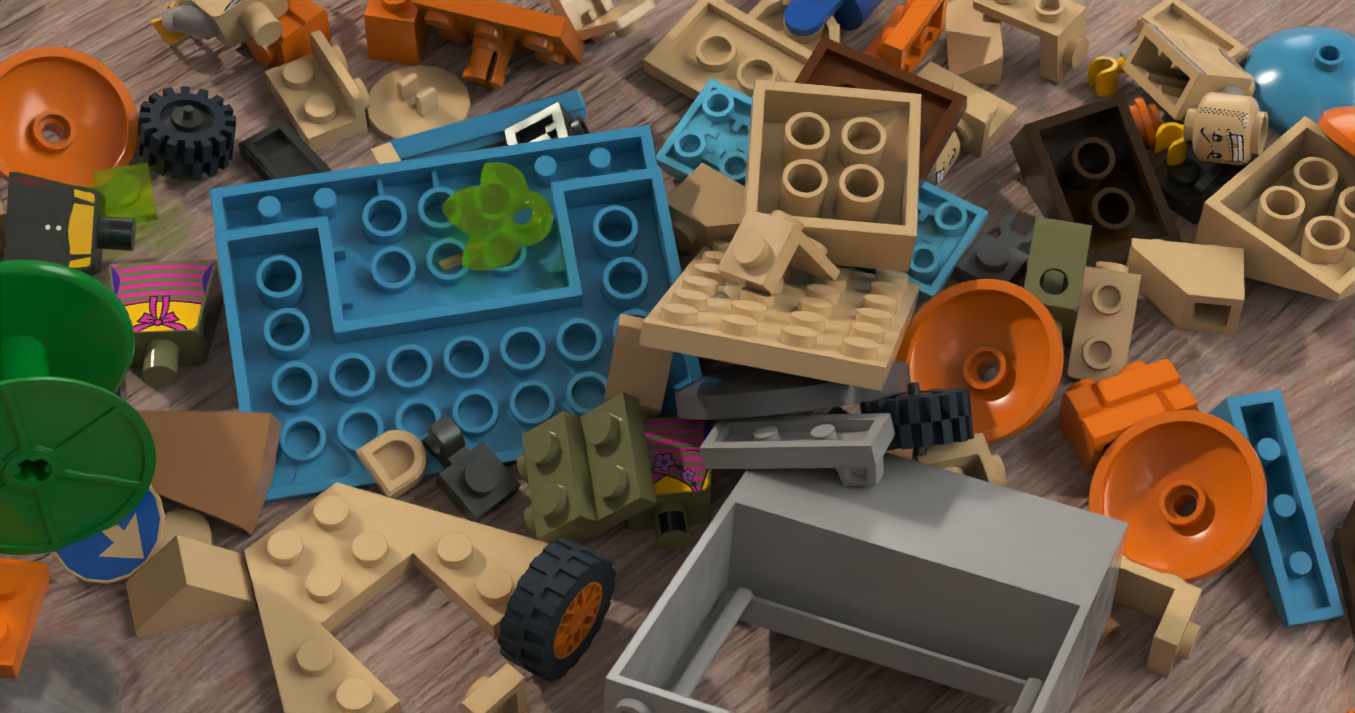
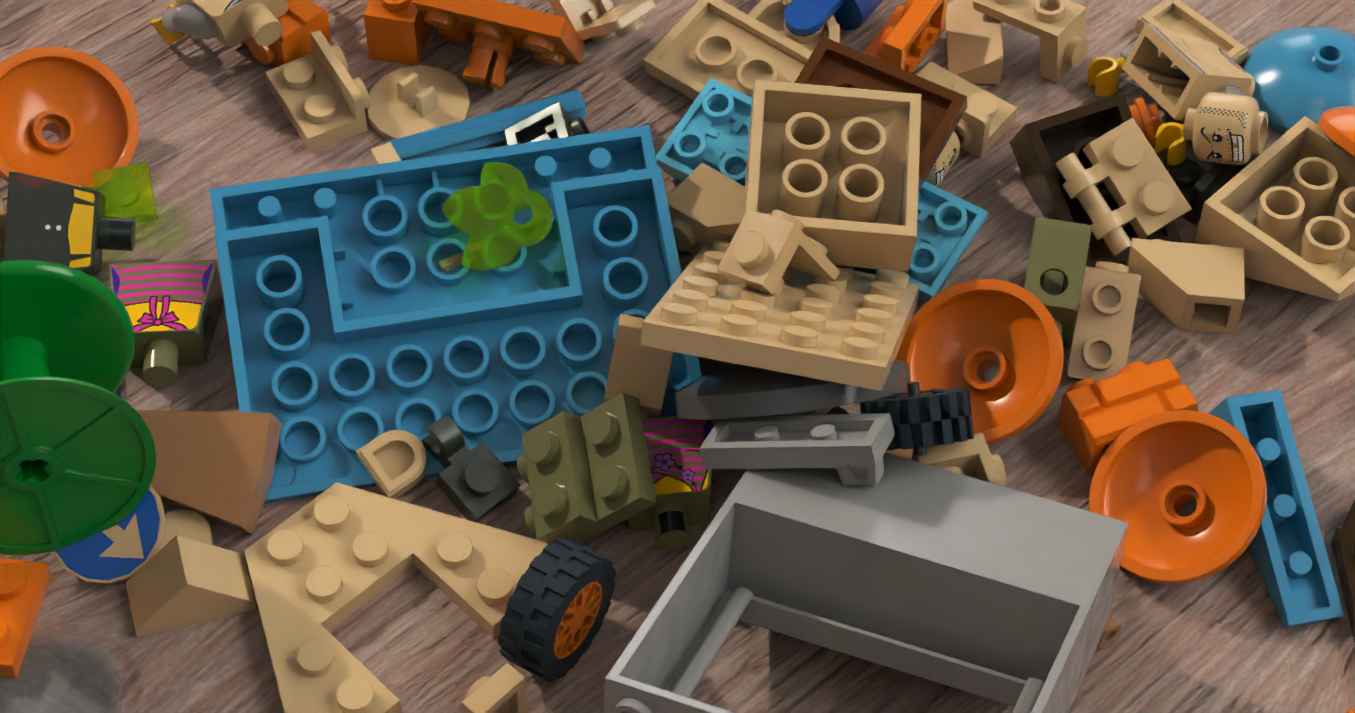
black wheel [136,86,236,181] -> none
pearl dark grey tile [238,119,332,181] -> none
dark grey plate [952,212,1034,284] -> none
tan bracket [1113,555,1202,678] -> none
none -> tan plate [1056,117,1192,256]

